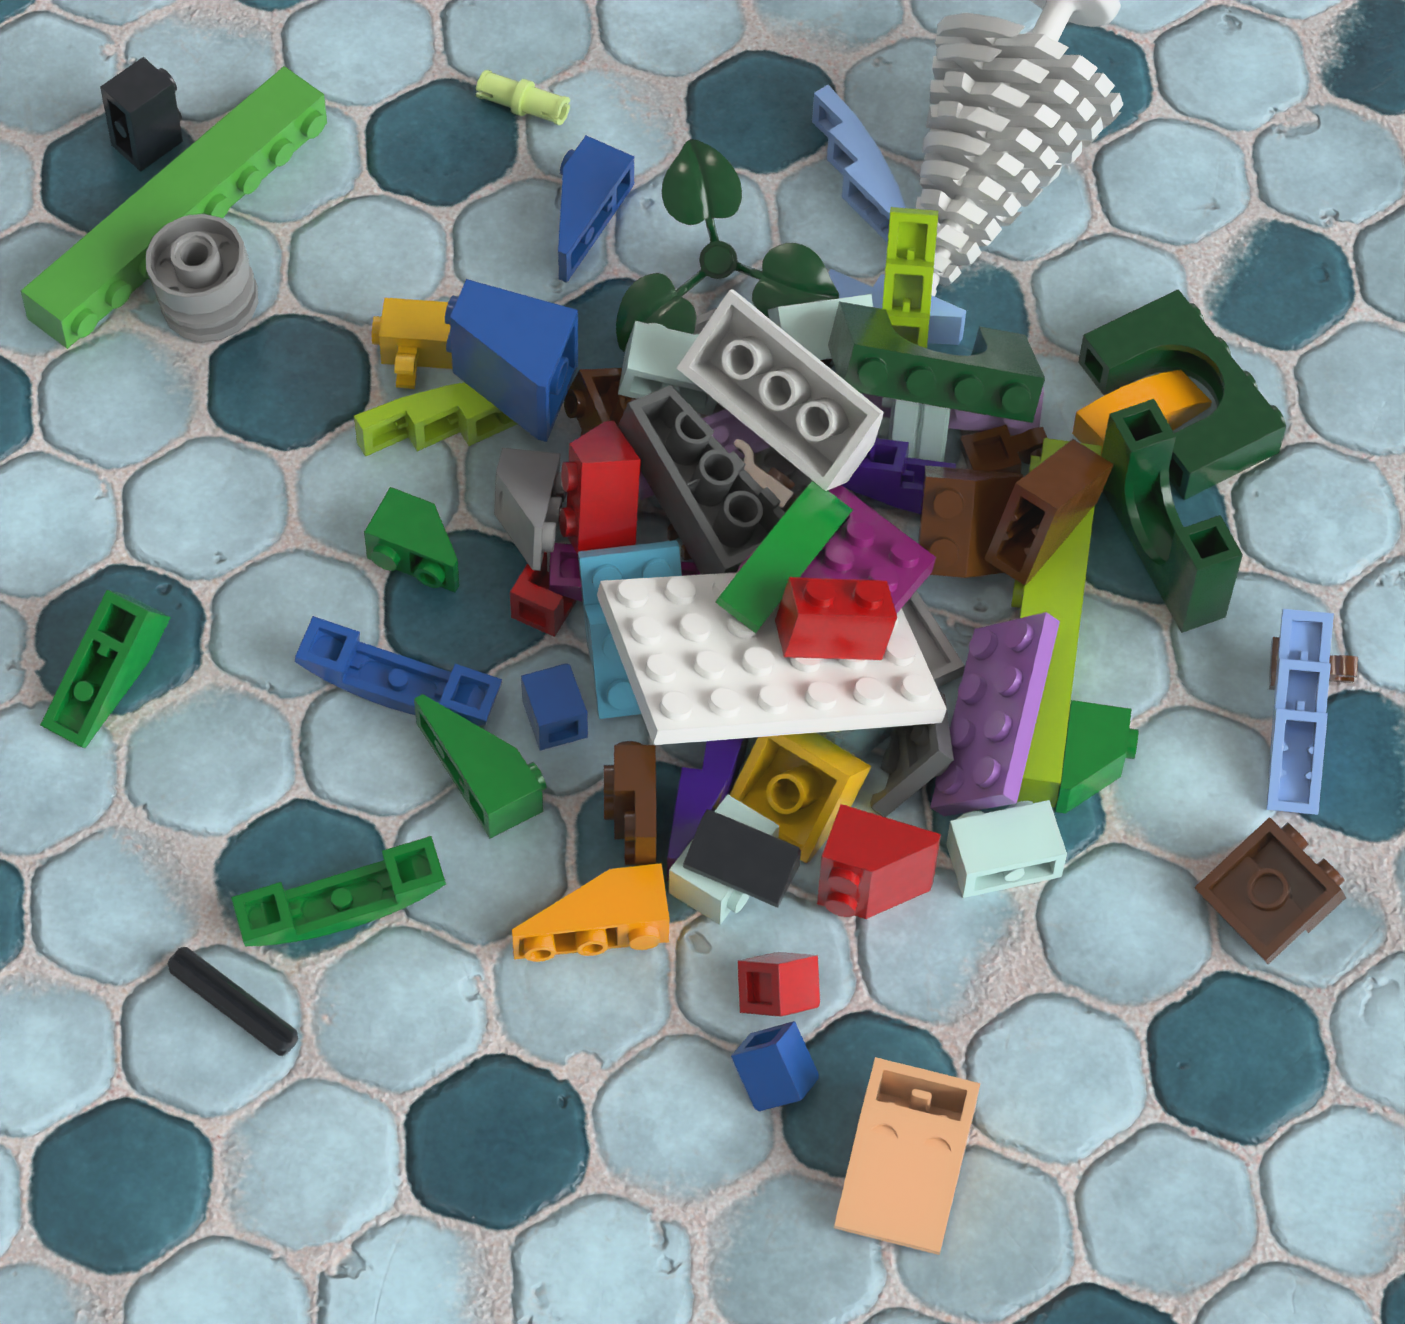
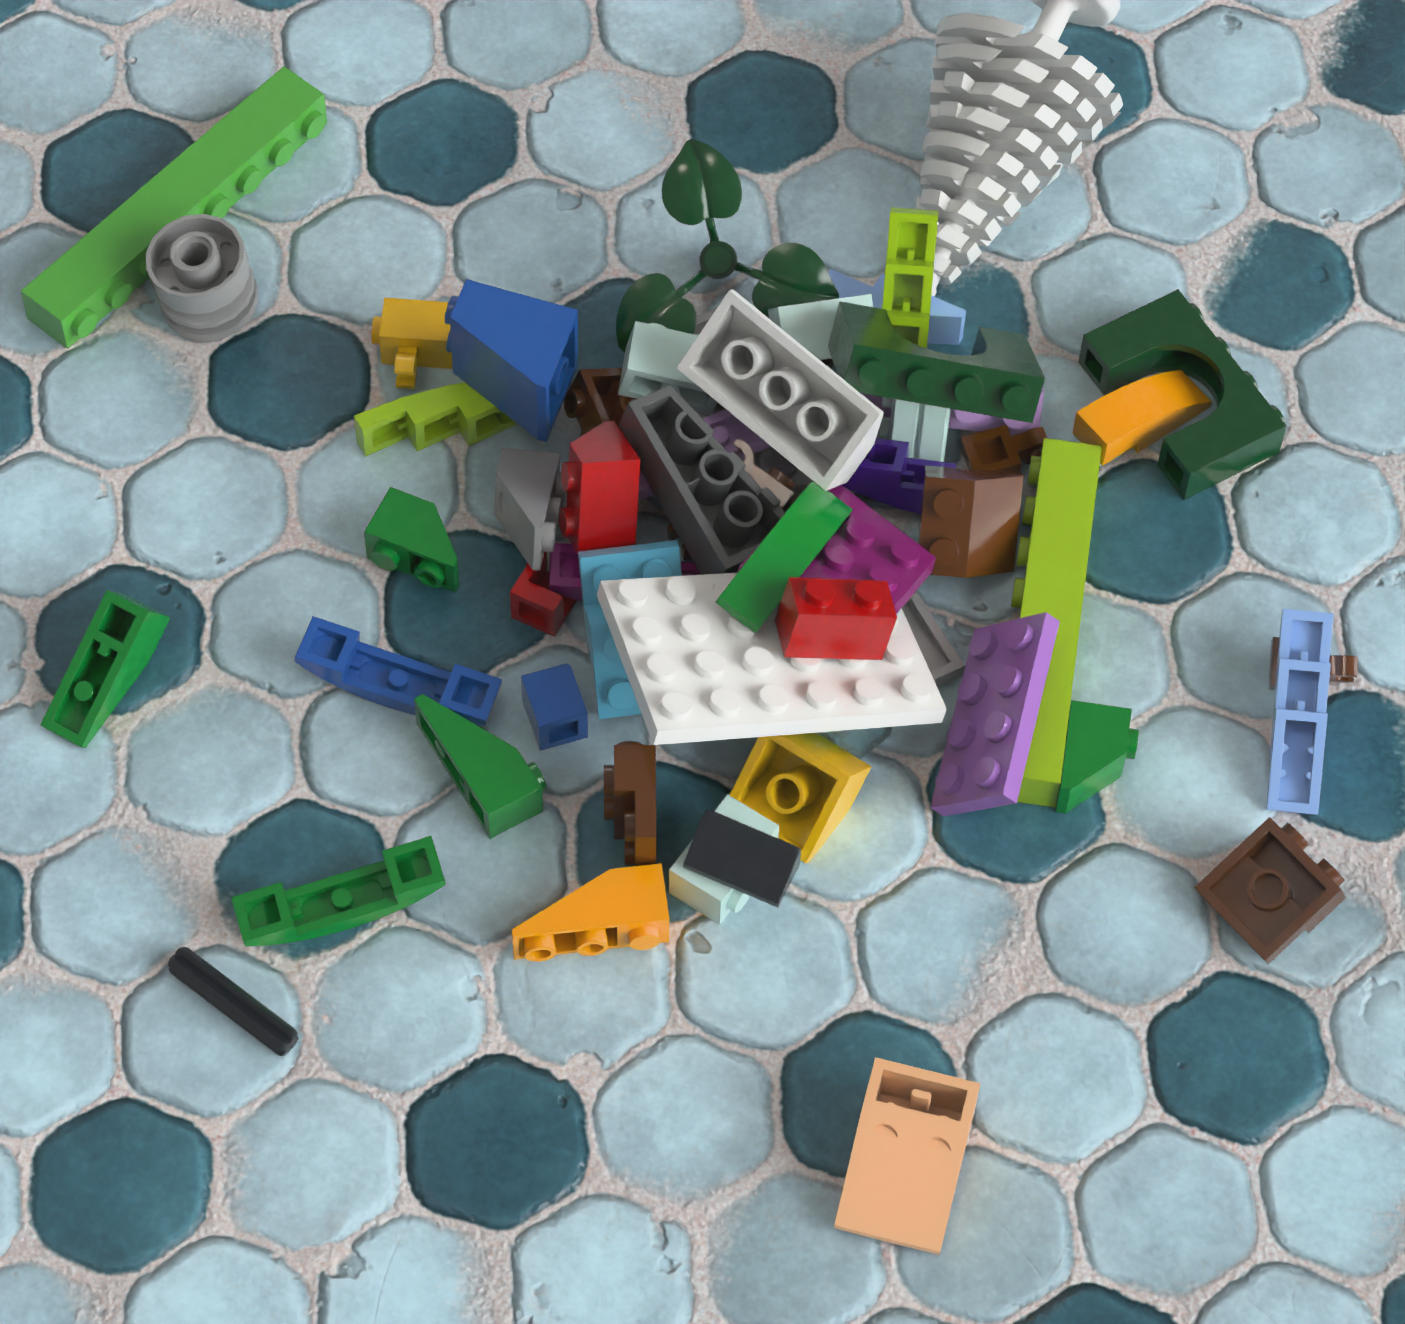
black brick [100,57,183,172] -> none
yellowish green pin [476,70,570,125] -> none
blue slope [558,135,634,283] -> none
dark purple slope [667,738,749,881] -> none
blue panel [731,1021,819,1111] -> none
red panel [738,952,820,1017] -> none
light blue slope [812,85,906,243] -> none
red slope [817,804,941,919] -> none
dark grey wing [870,691,954,817] -> none
light aqua brick [946,800,1067,898] -> none
reddish brown slope [984,439,1114,586] -> none
dark green arch [1101,399,1243,633] -> none

